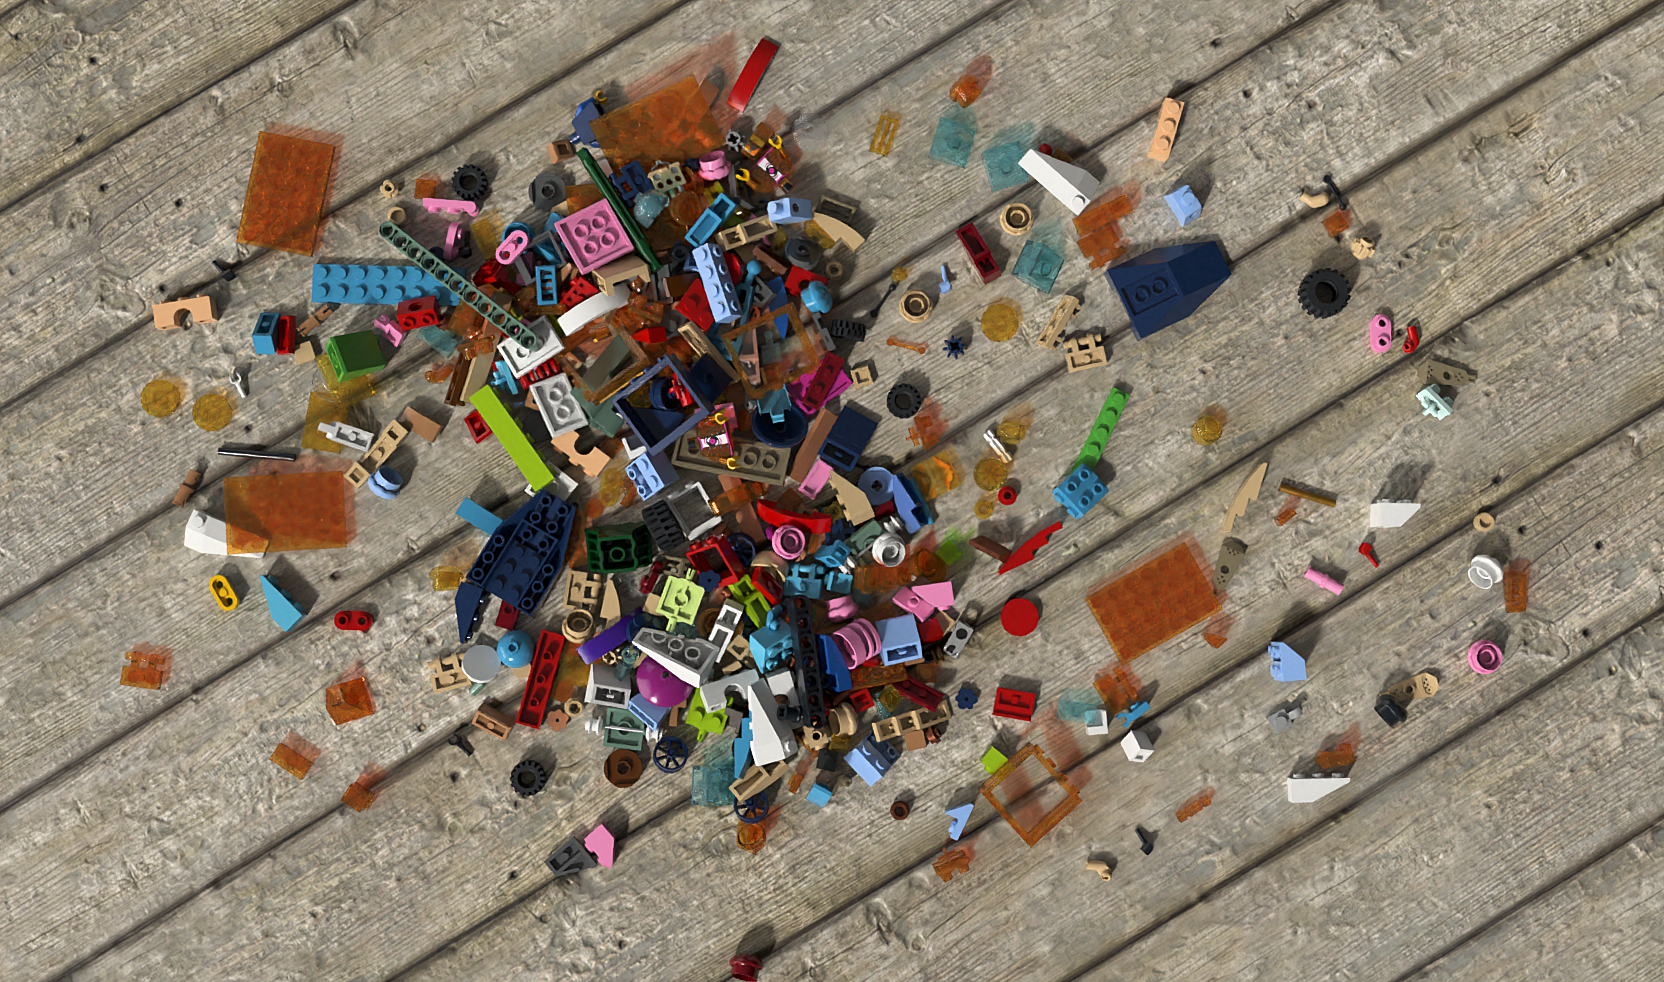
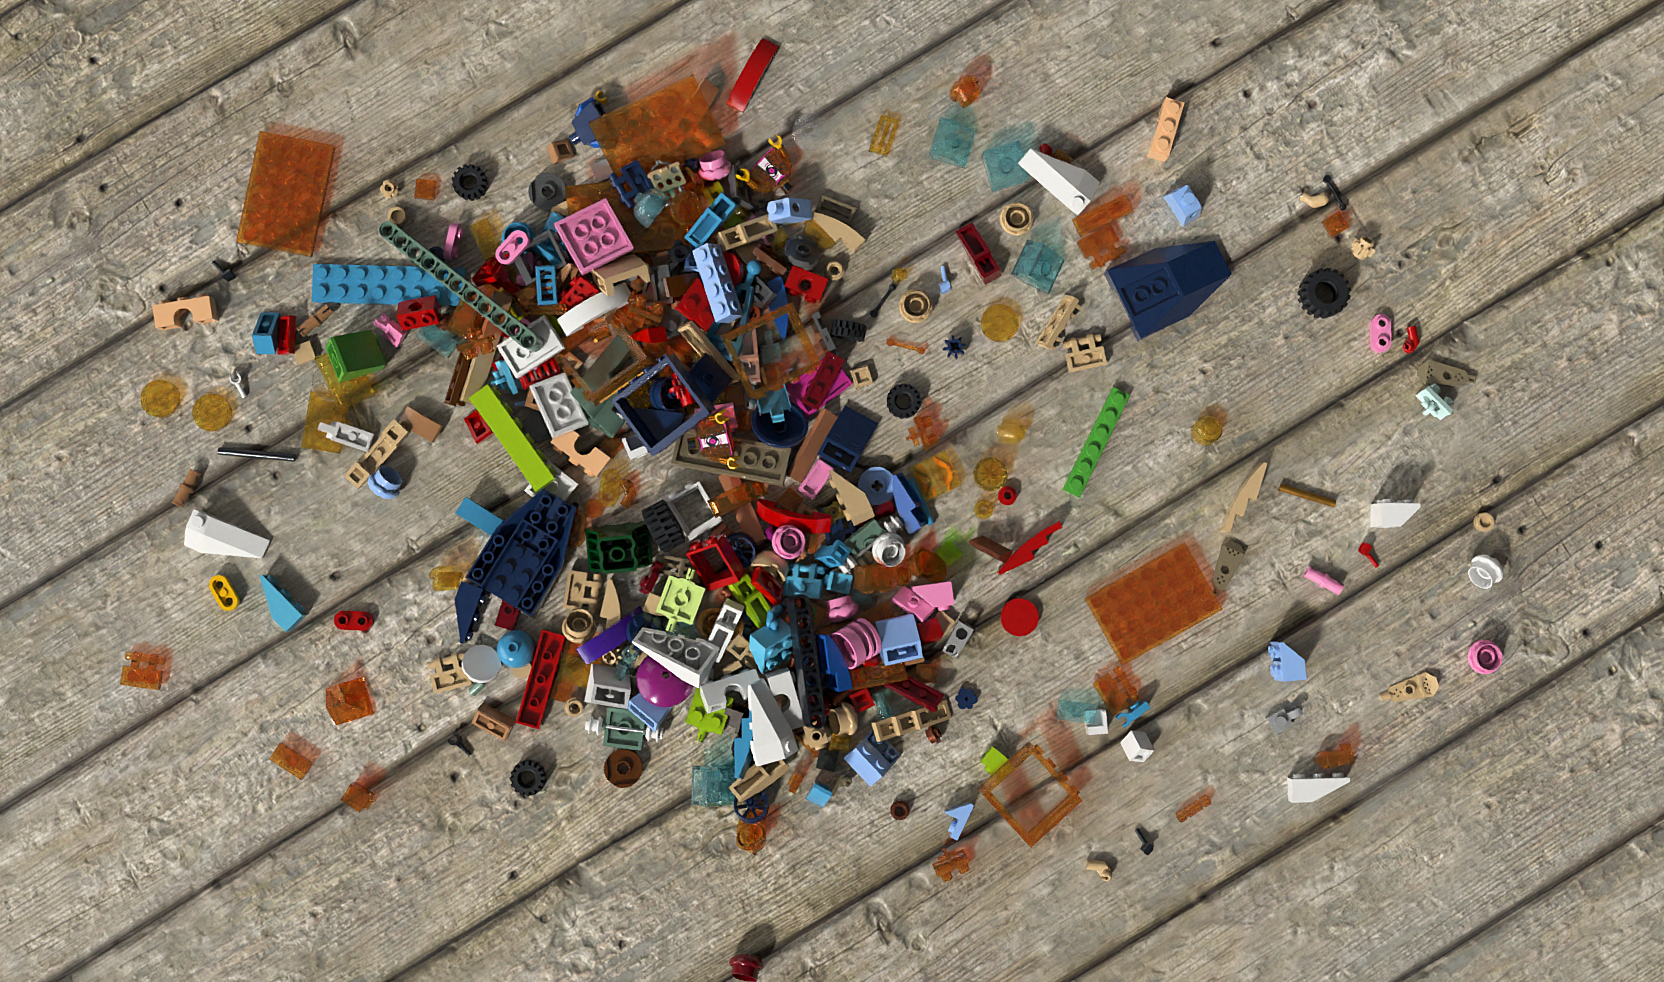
clear orange plate [223,471,347,555] -> none
bright pink plate [423,198,480,217] -> none
clear orange arm [424,364,454,384] -> none
black hand [459,231,472,258] -> none
dark grey wing [544,836,598,877] -> none
nougat plant [547,709,569,732] -> none
clear orange tile [565,545,588,570] -> none
dark green piece [576,147,664,272] -> none
bright pink slope [584,822,616,869] -> none
light blue slope [624,451,680,501] -> none
dark blue wheel [653,736,688,774] -> none
medium nougat slope [669,698,688,727] -> none
dark blue plant [699,570,721,592] -> none
light grey gear [722,129,745,153] -> none
clear orange leg [741,122,775,161] -> none
black bush [777,703,803,723] -> none
dark azure piece [801,280,833,313] -> none
clear yellow plate [877,684,903,712] -> none
medium nougat slope [904,729,927,751] -> none
dark brown bush [929,645,945,664] -> none
white axle [983,429,1013,463] -> none
red plate [992,687,1035,722] -> none
dark azure bracket [1052,464,1109,520] -> none
clear orange slope [1201,633,1227,649] -> none
clear orange tile [1274,509,1297,526] -> none
black piece [1374,694,1408,728] -> none
clear orange slope [1503,571,1527,613] -> none

